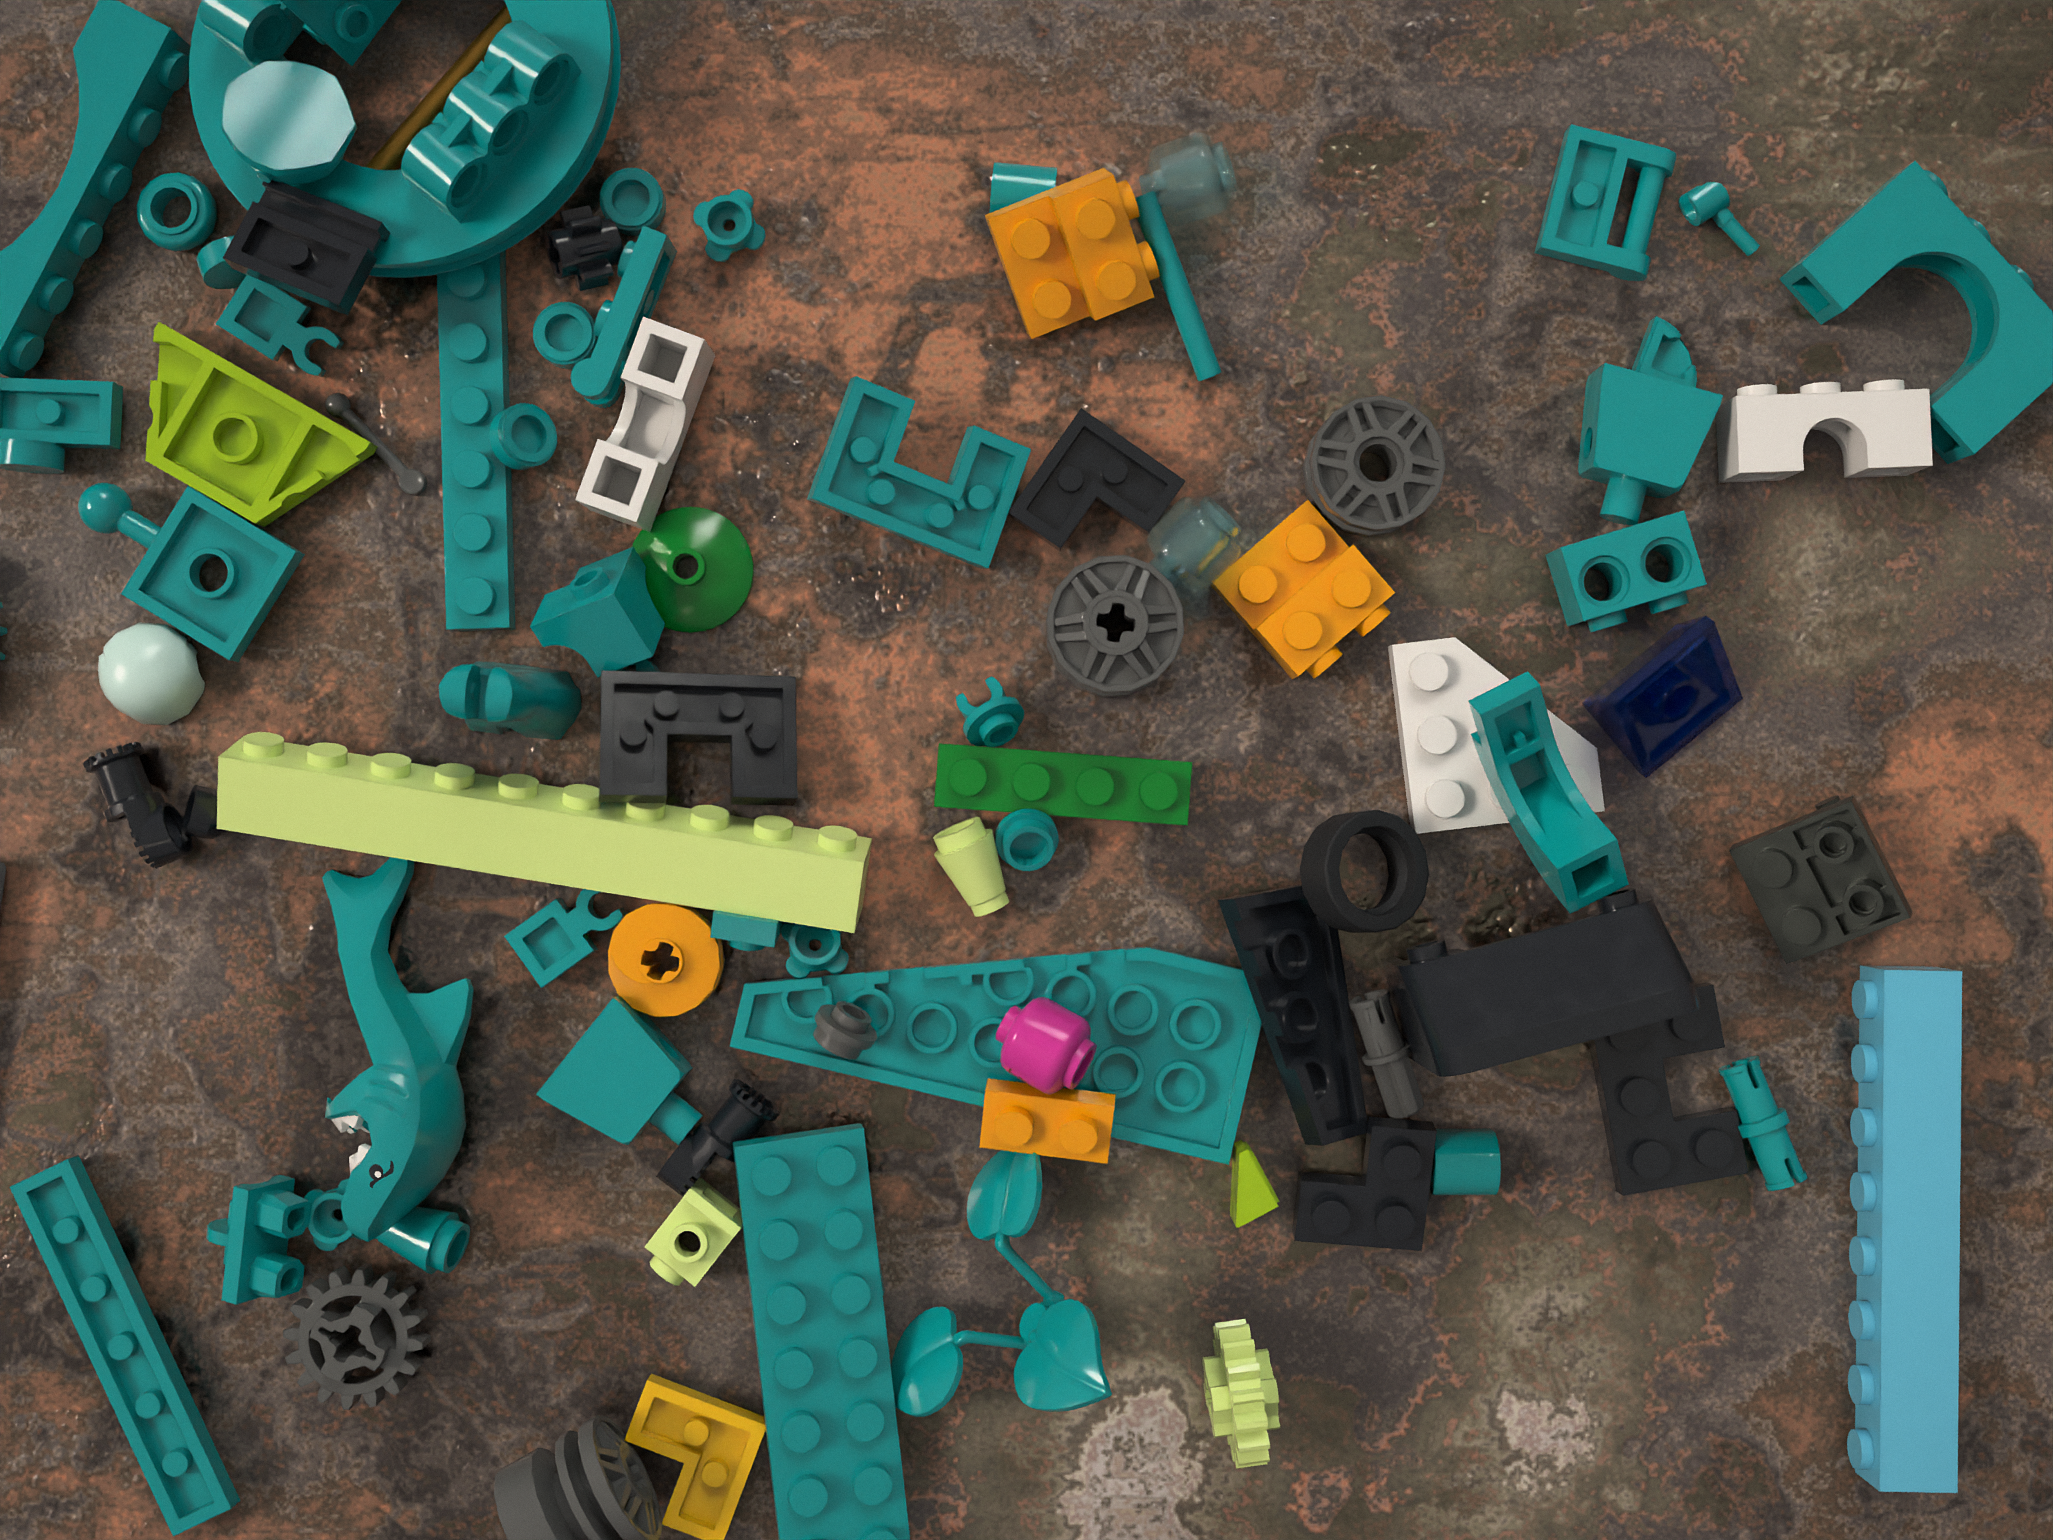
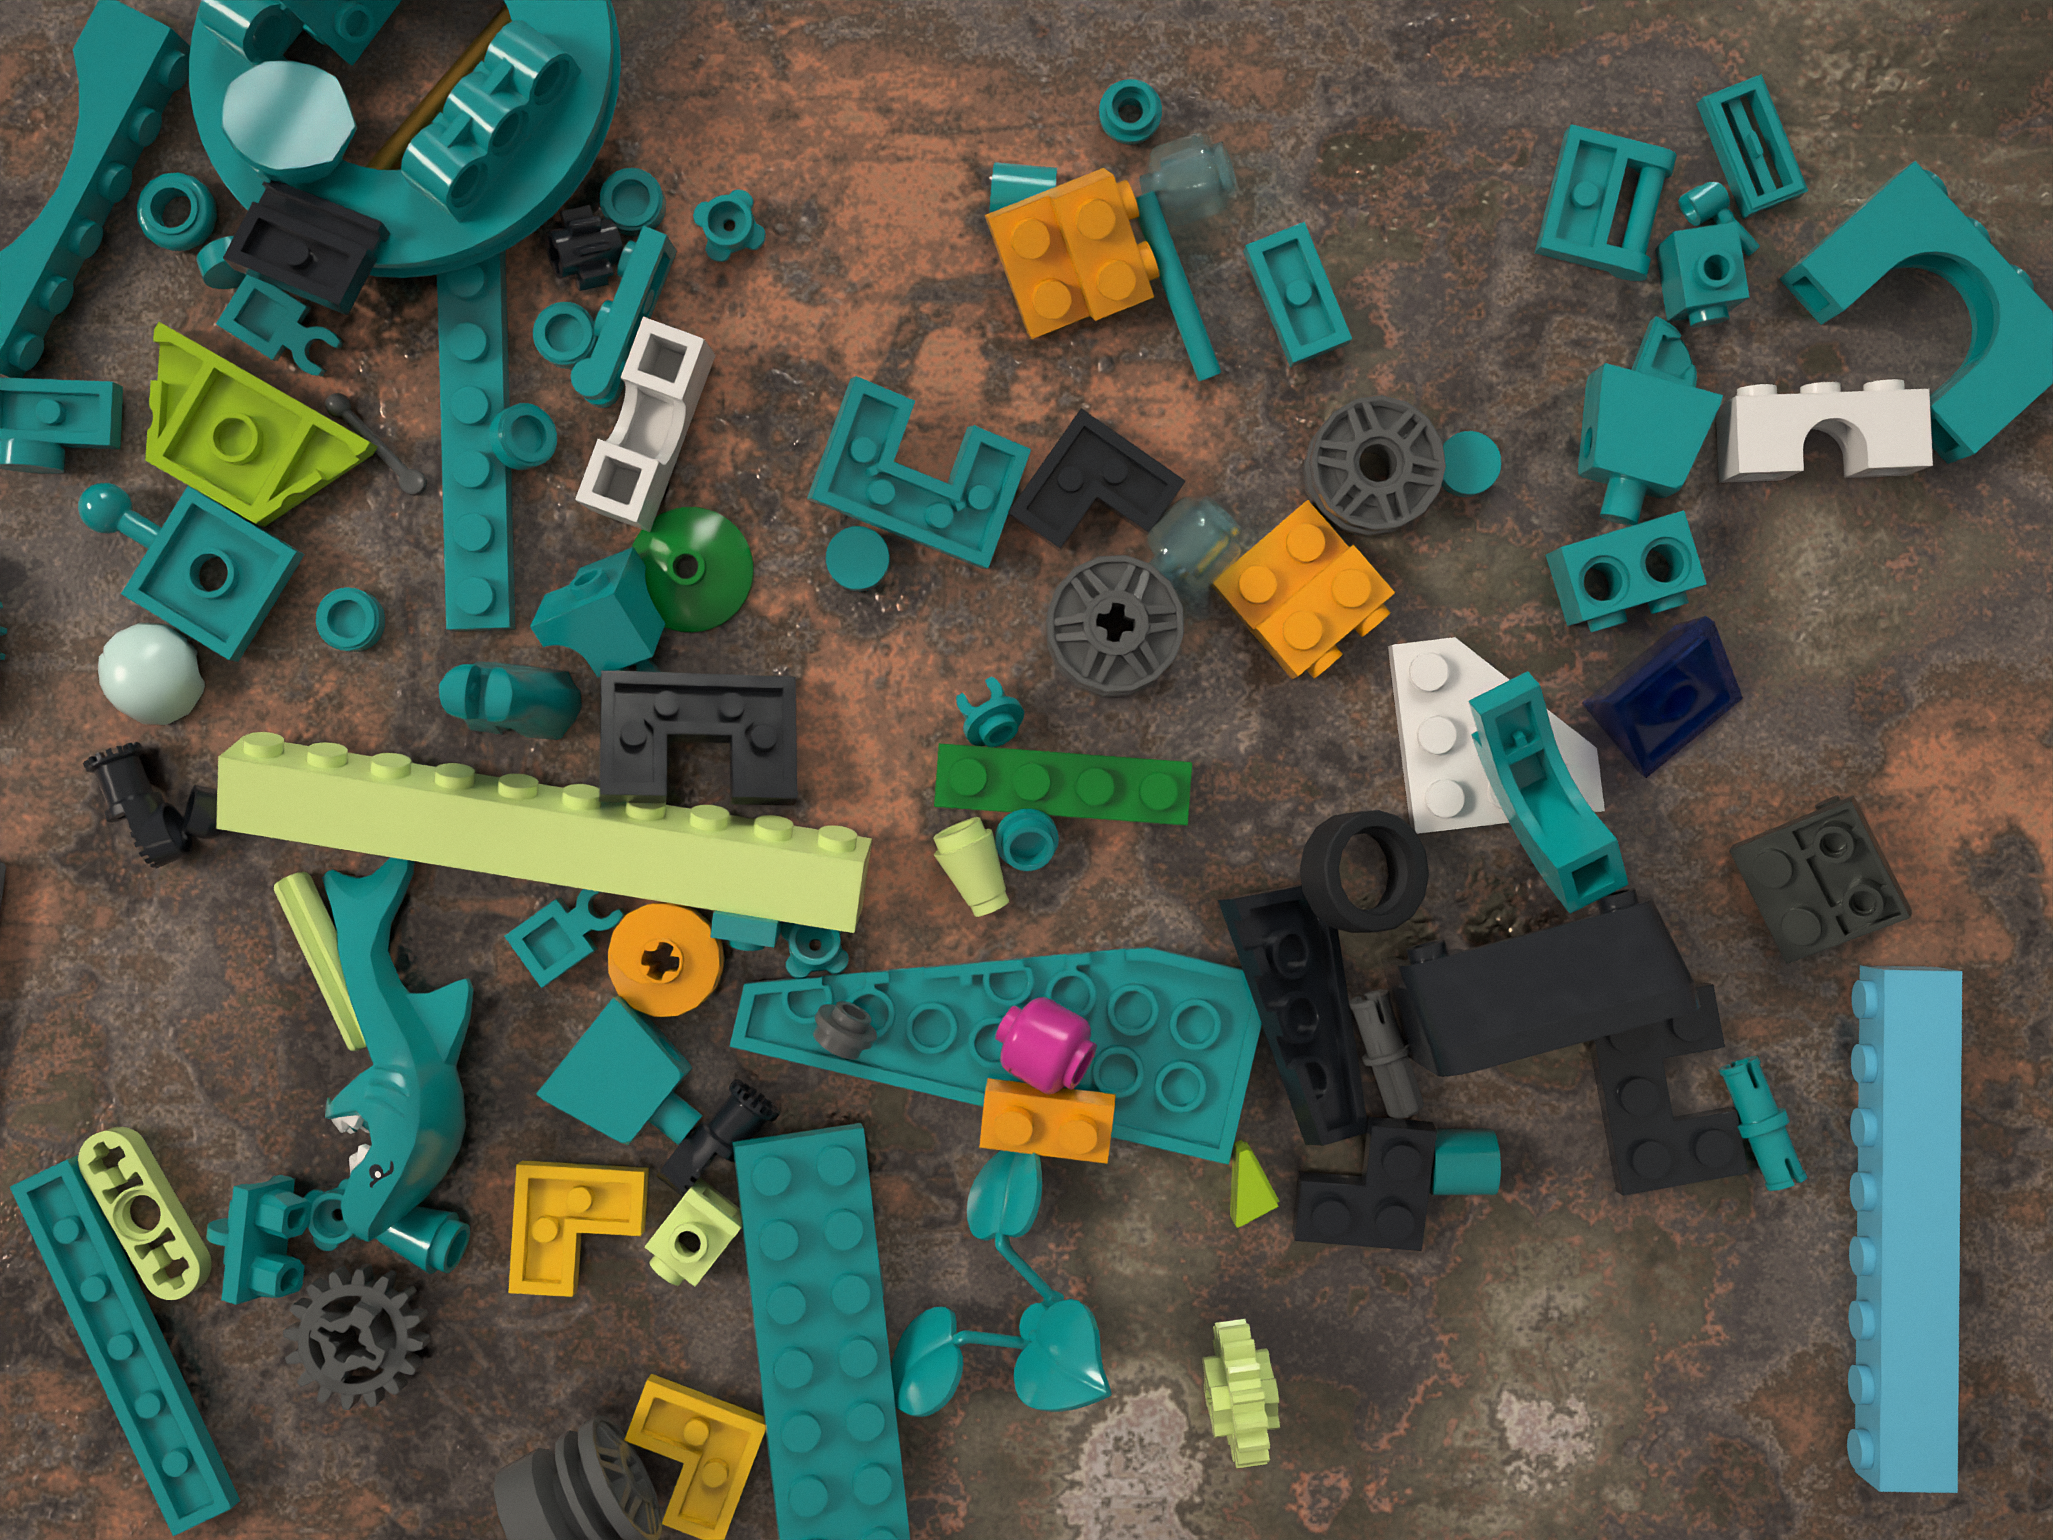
none -> yellowish green beam [78,1127,212,1300]
none -> yellowish green axle [274,872,367,1051]
none -> teal tile [316,587,385,652]
none -> yellow plate [508,1160,649,1297]
none -> teal tile [826,526,891,592]
none -> teal plate [1099,79,1162,145]
none -> teal plate [1243,221,1352,368]
none -> teal tile [1441,431,1501,497]
none -> teal brick [1655,222,1750,328]
none -> teal tile [1696,74,1808,219]

